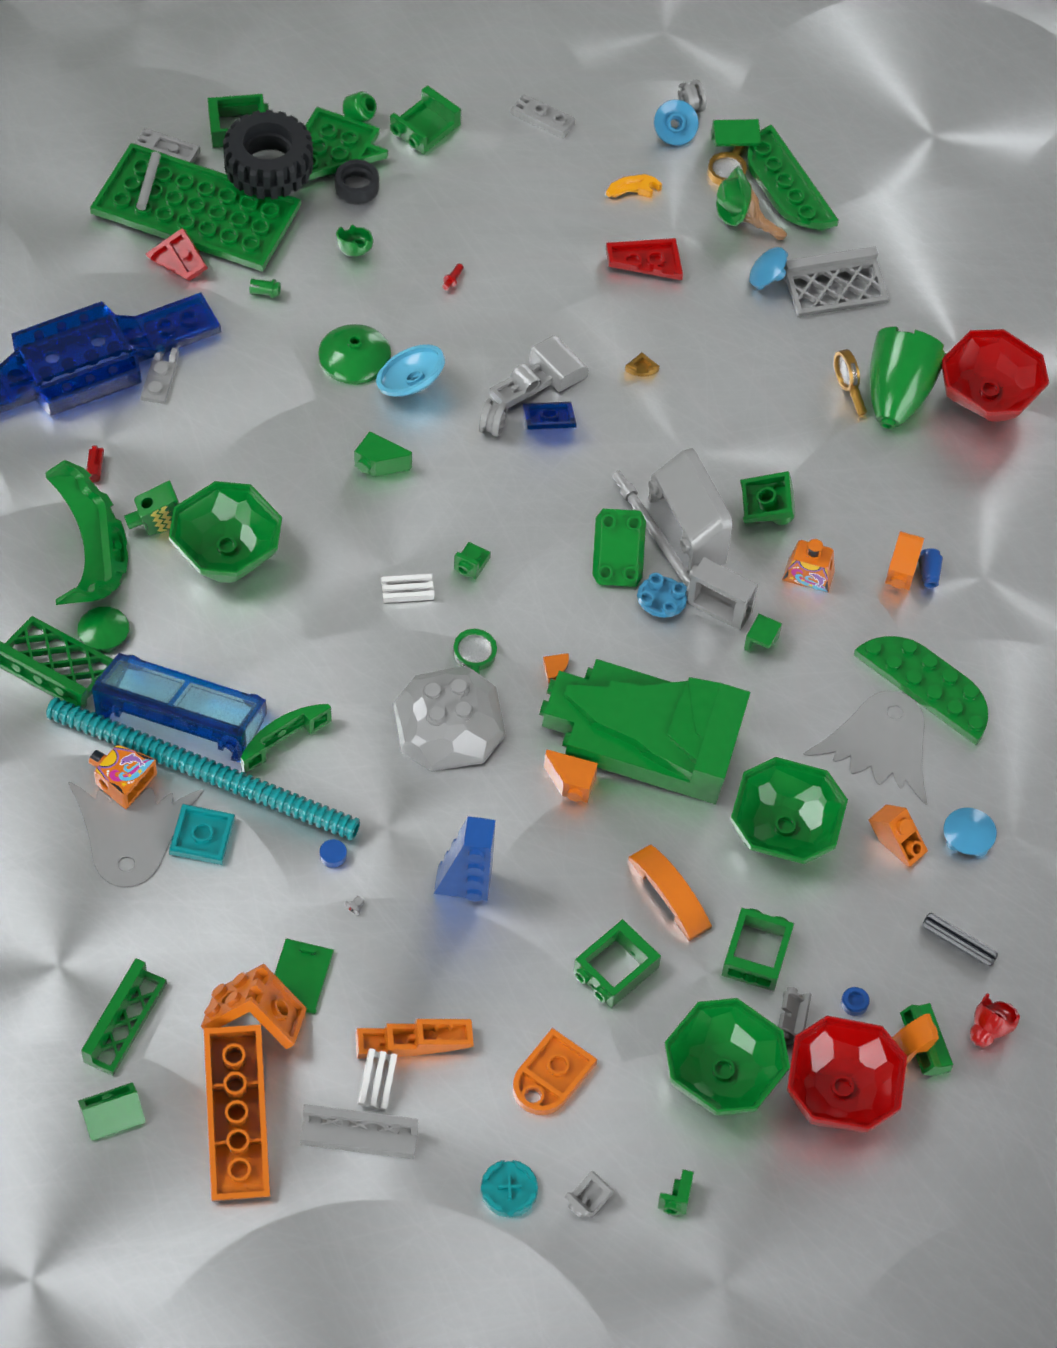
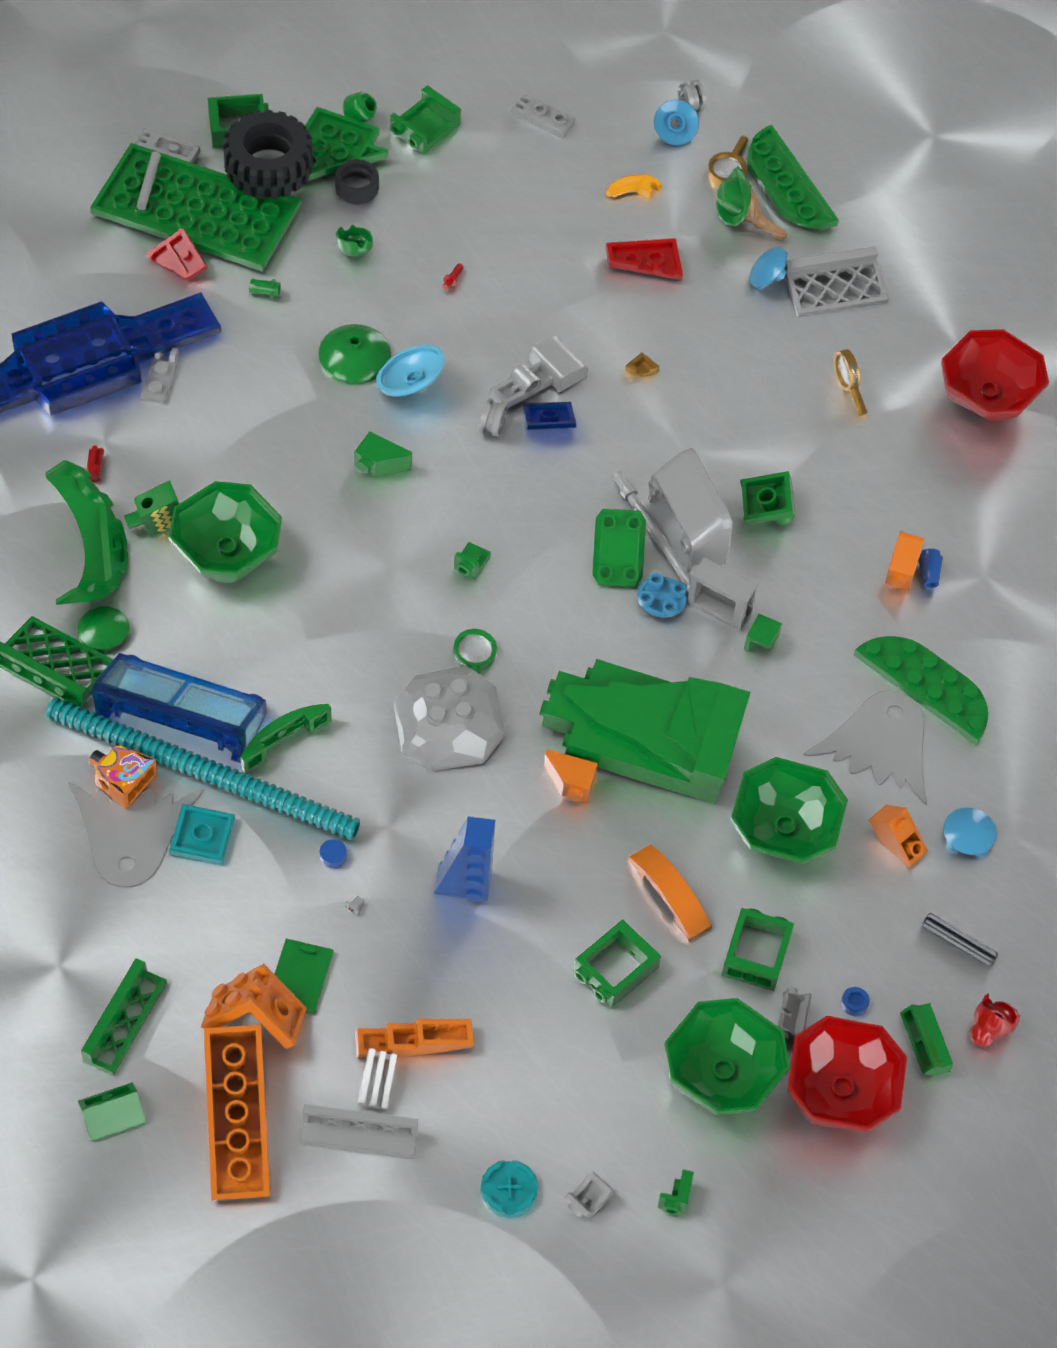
white tile [381,574,434,603] -> none
orange tile [513,1028,597,1115] -> none
orange tile [543,653,569,683] -> none
green panel [711,119,761,146] -> none
orange torso [782,539,835,593] -> none
green cylinder [869,327,947,429] -> none
orange slope [892,1014,939,1065] -> none

